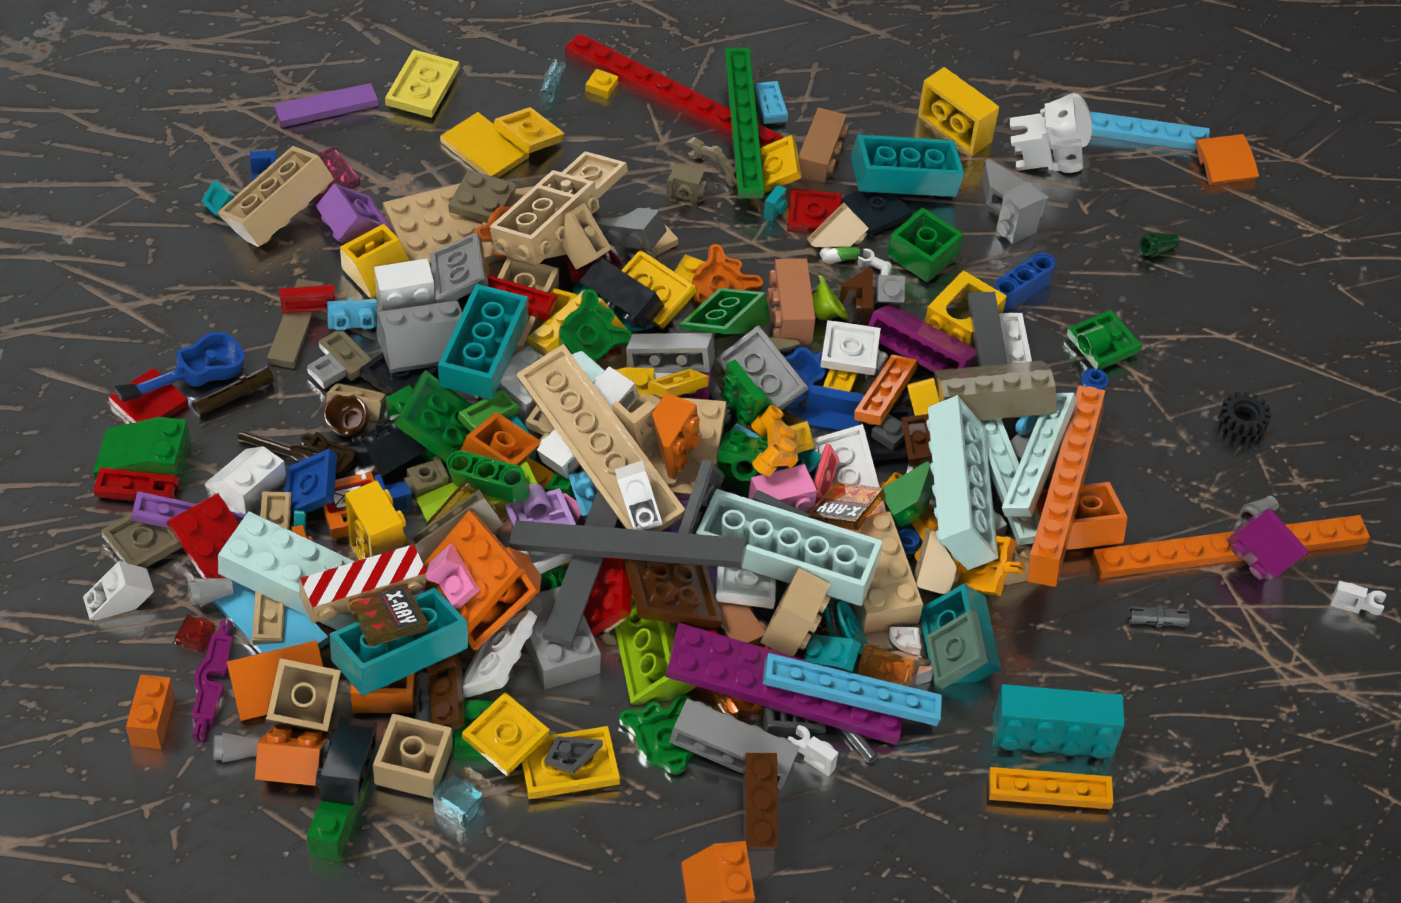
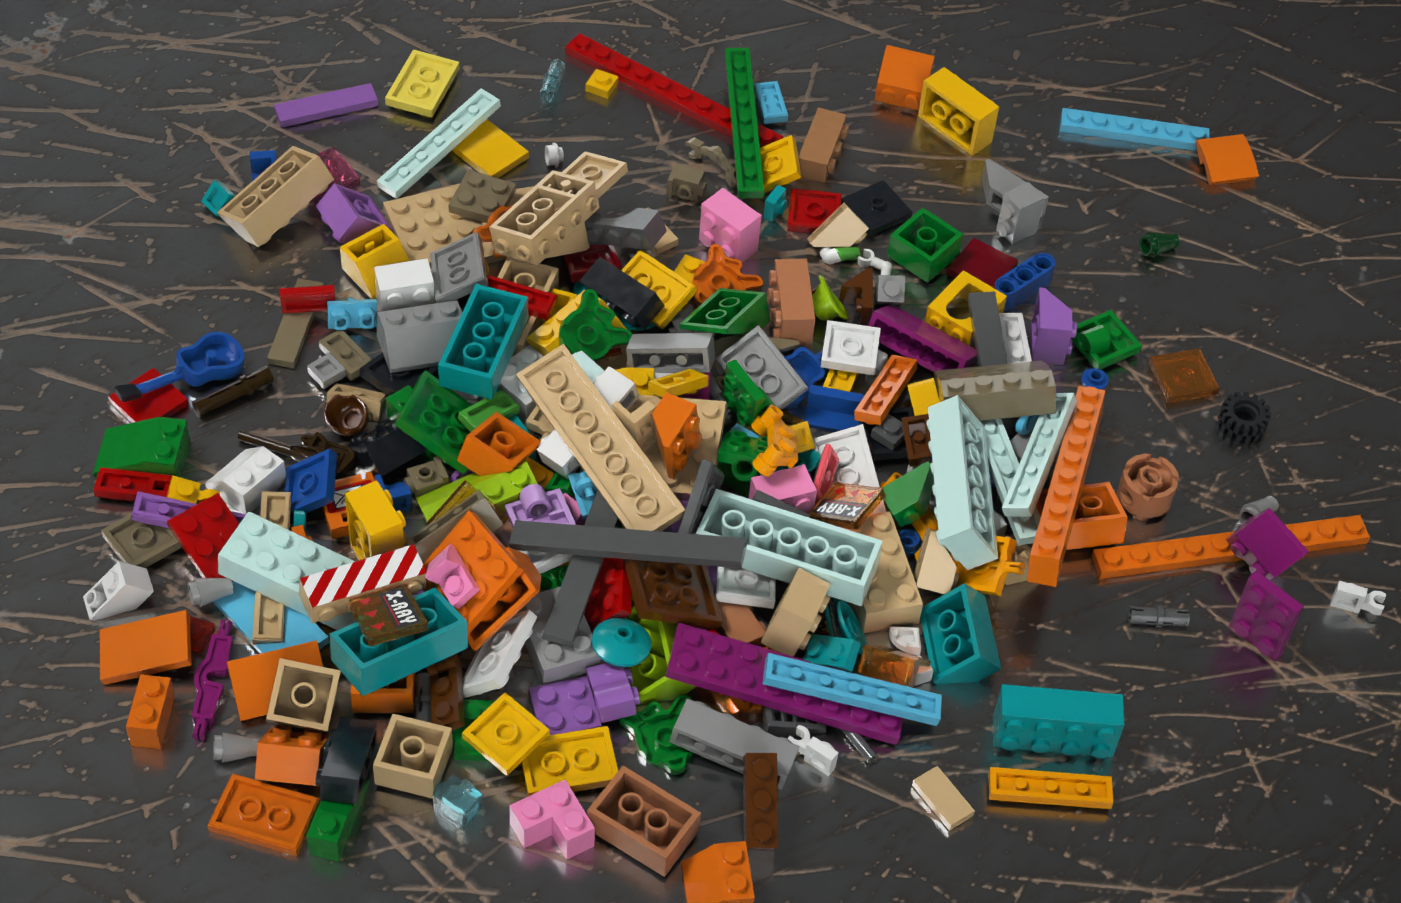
green beam [446,451,530,503] -> none
yellow plate [493,107,565,154] -> none
dark grey piece [544,736,603,775] -> none
tan slope [563,203,612,270] -> none
white slope [615,460,663,530] -> none
teal brick [850,134,964,197] -> none
sand green plate [926,609,988,689] -> none
white piece [1010,93,1092,173] -> none
none -> orange tile [100,610,192,685]
none -> yellow plate [167,475,220,504]
none -> orange tile [207,773,320,856]
none -> light aqua plate [377,88,501,199]
none -> bright pink brick [509,780,595,860]
none -> medium lavender plate [528,676,602,735]
none -> white plate [545,143,564,168]
none -> medium lavender brick [586,662,640,723]
none -> nougat brick [587,766,701,877]
none -> teal dish [591,618,651,667]
none -> bright pink brick [699,188,762,263]
none -> orange slope [875,45,935,111]
none -> tan tile [912,766,975,831]
none -> dark red tile [947,238,1018,288]
none -> medium lavender slope [1031,287,1077,365]
none -> nougat brick [1116,453,1179,521]
none -> clear orange tile [1148,348,1220,403]
none -> magenta plate [1229,570,1304,662]

